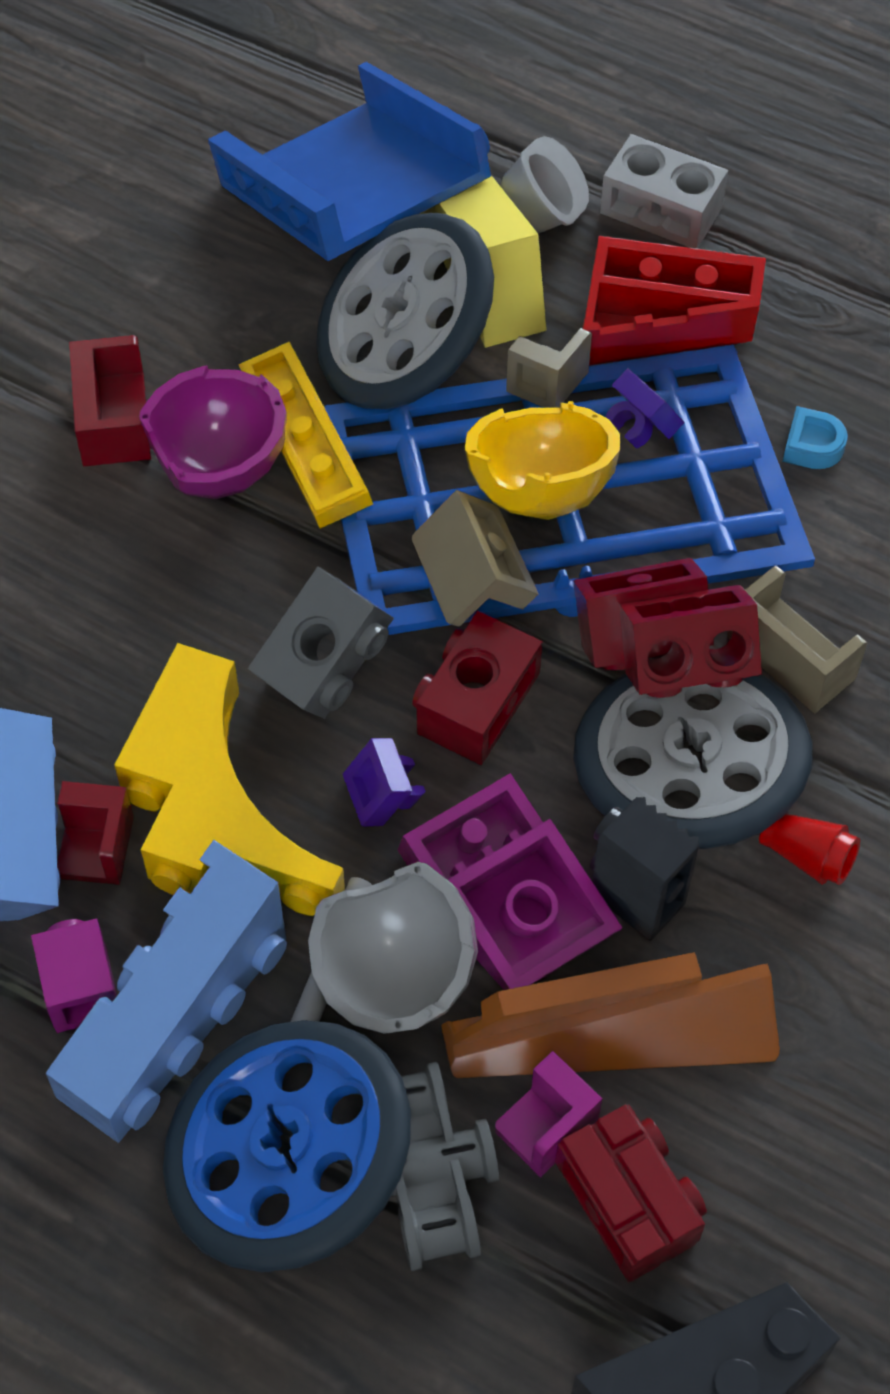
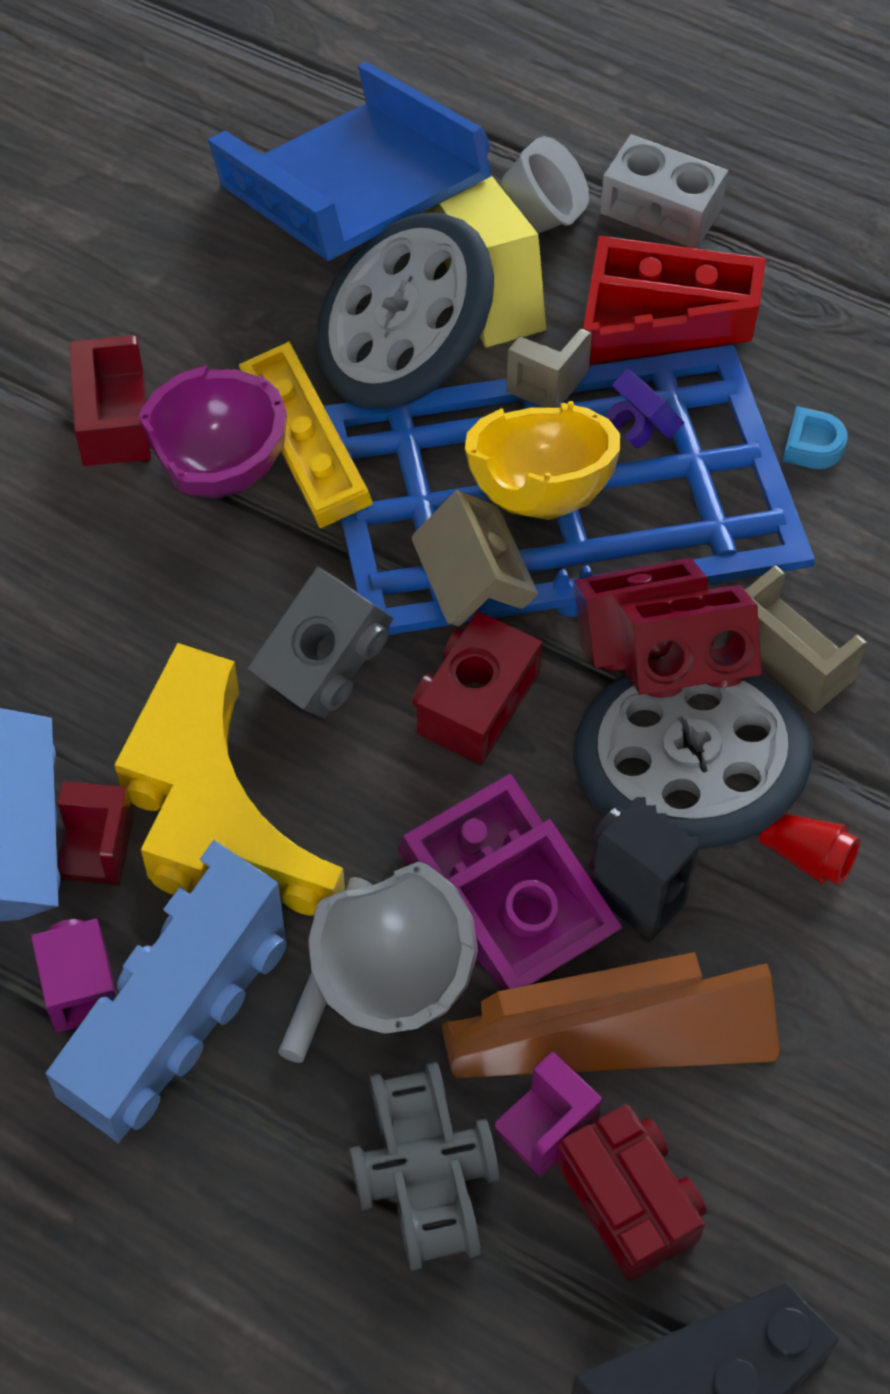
wedge [163,1020,411,1272] -> none
dark purple tile [342,738,426,827] -> none

